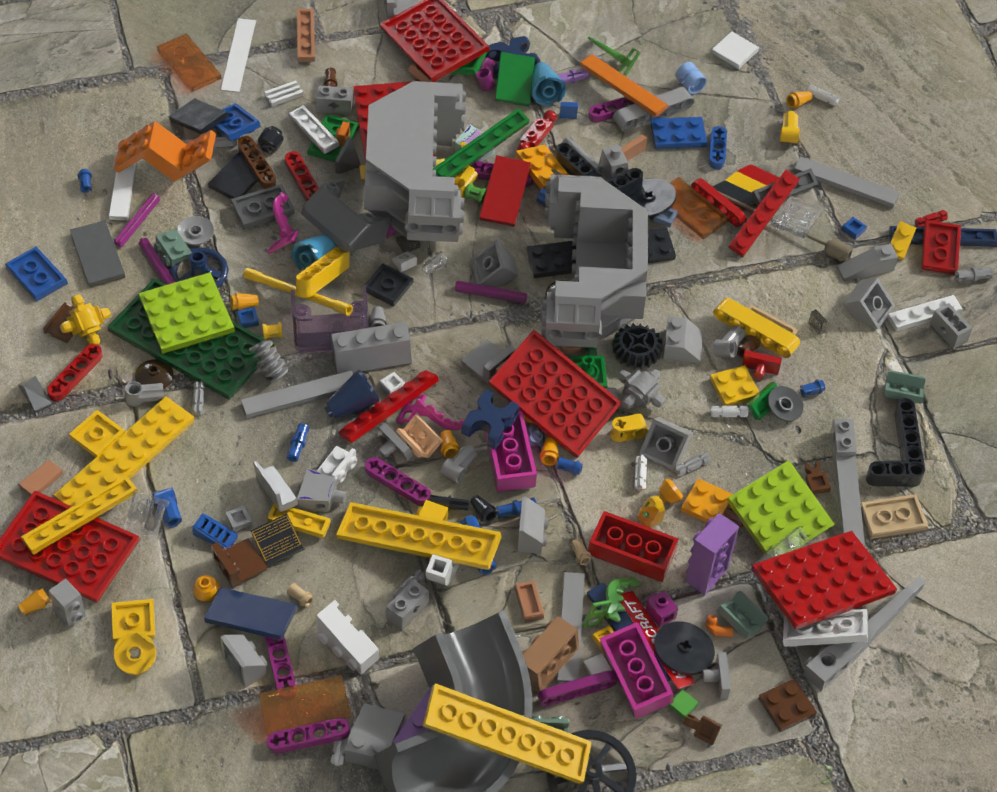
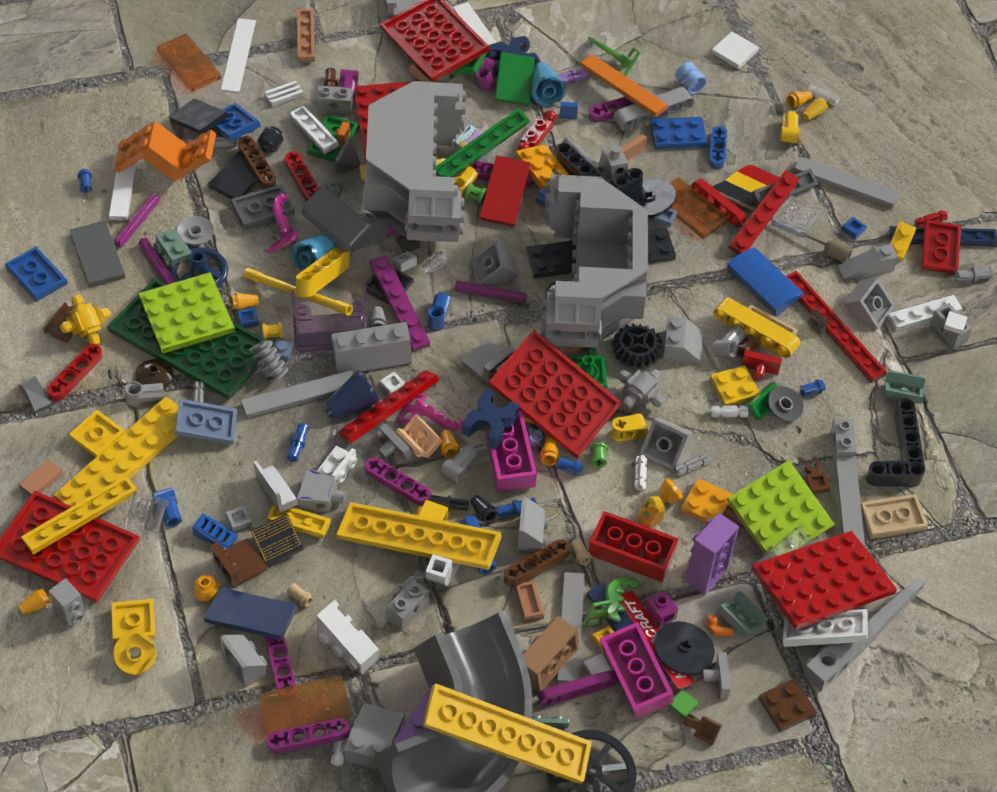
none -> sand blue plate [174,399,237,445]
none -> sand blue plate [274,338,295,362]
none -> magenta piece [340,69,359,98]
none -> magenta plate [369,255,431,352]
none -> blue piece [428,292,451,330]
none -> white tile [453,2,497,45]
none -> reddish brown beam [504,540,570,587]
none -> bright green bush [590,442,608,468]
none -> blue slope [727,247,804,317]
none -> red tile [786,271,887,383]
none -> yellow cone [802,98,828,121]
none -> white tile [944,311,967,334]

